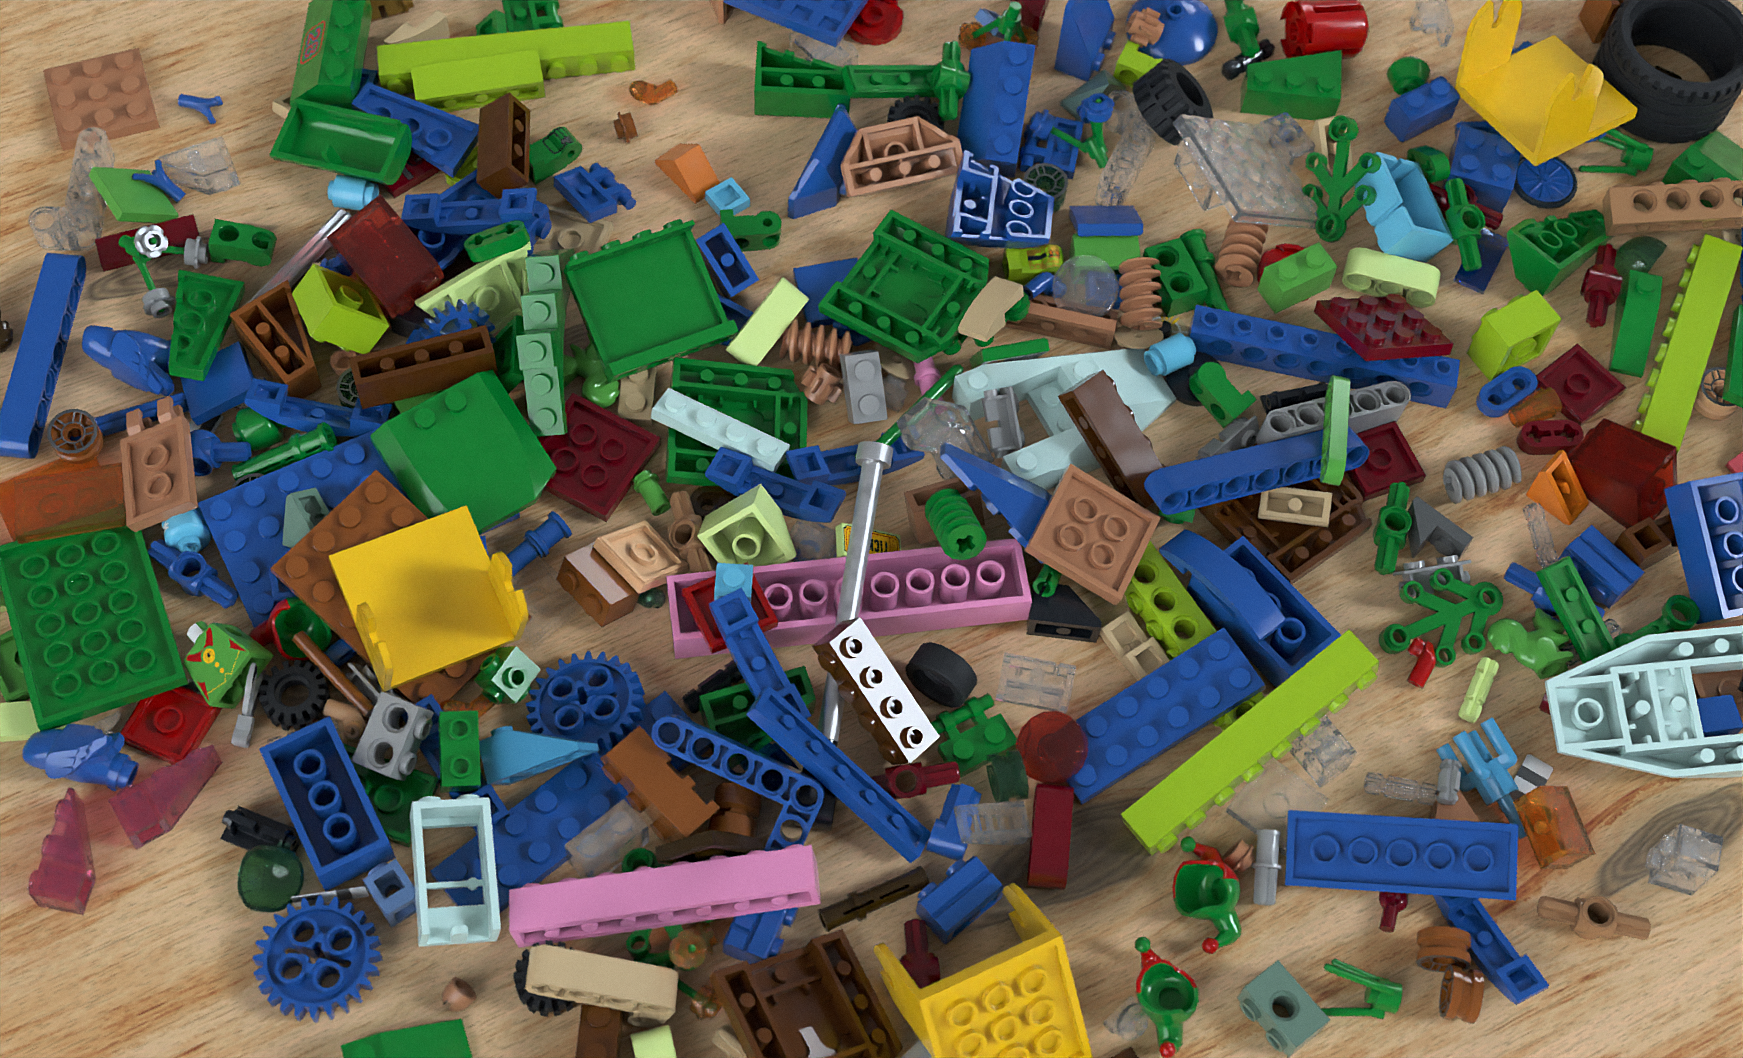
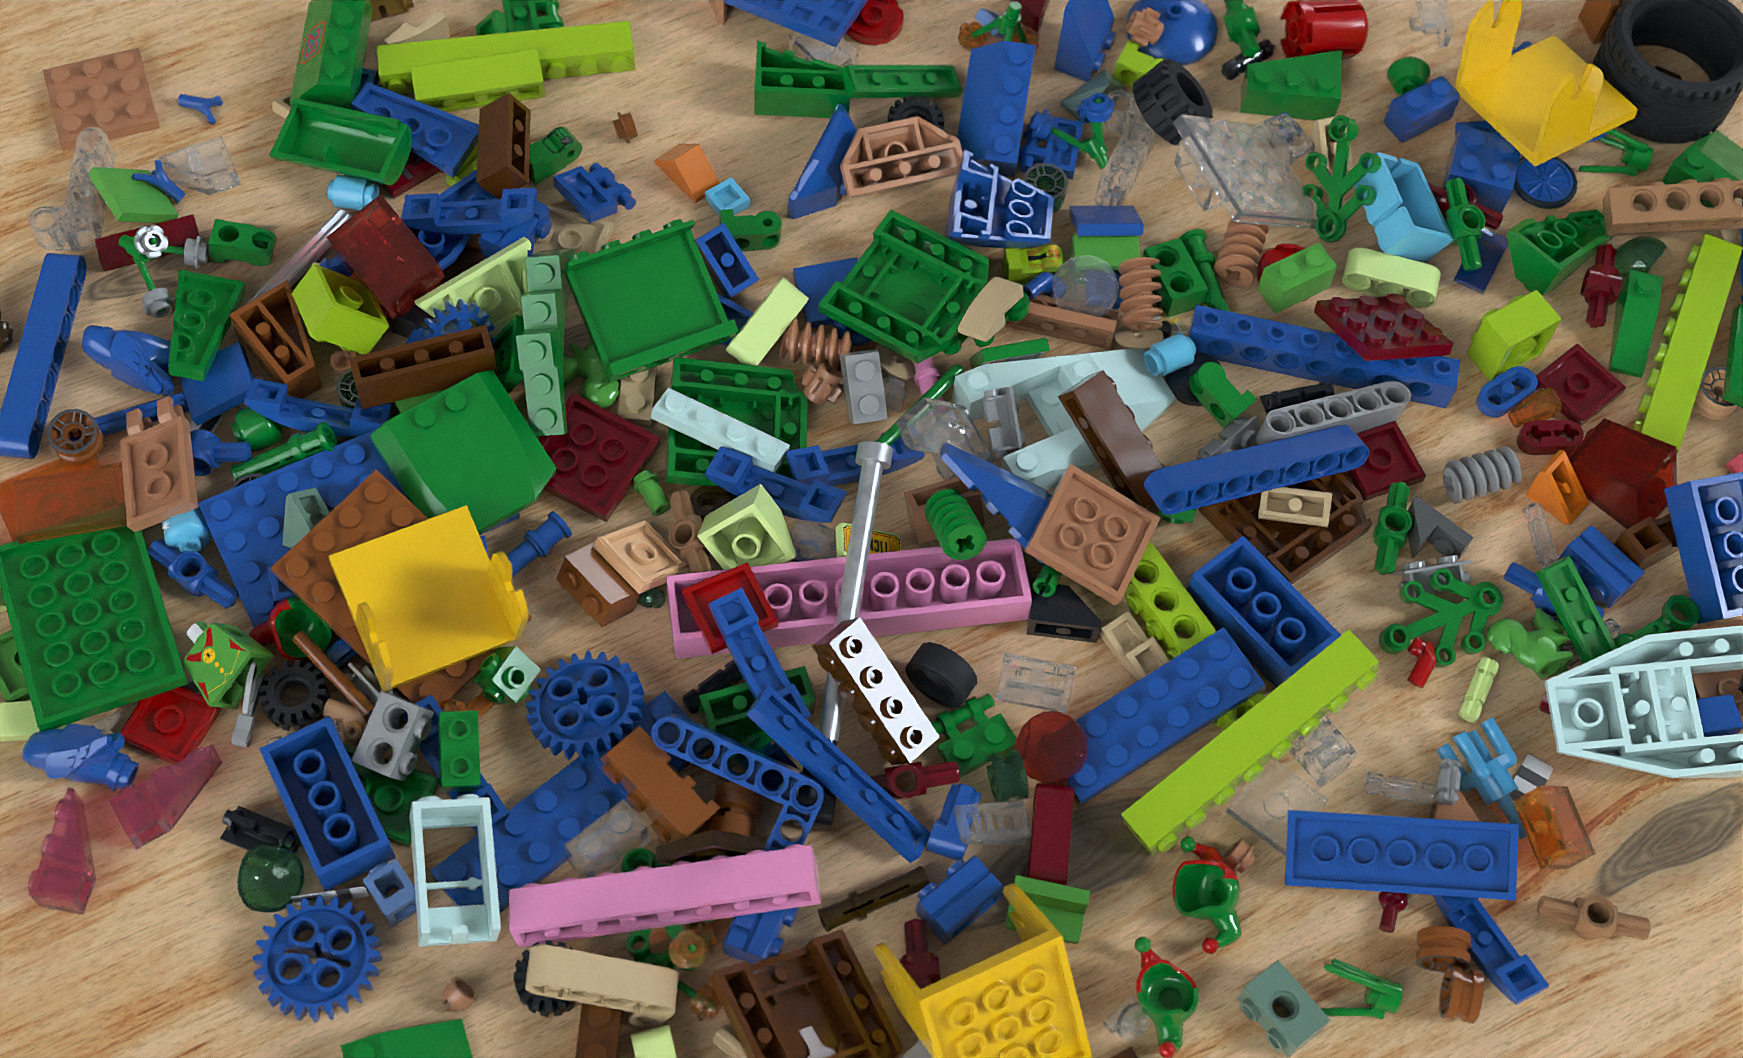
green beam [464,220,530,263] -> none
dark azure slope [479,726,599,785] -> none
clear orange arm [629,79,678,106] -> none
medium azure plate [714,563,753,604] -> none
green axle [930,40,970,122] -> none
blue slope [1159,529,1286,643] -> none
light grey axle [1252,829,1282,906] -> none
bright green beam [1320,375,1350,486] -> none
green beam [1407,145,1450,183] -> none
clear brick [1645,824,1723,896] -> none
none -> bright green panel [1005,875,1090,944]

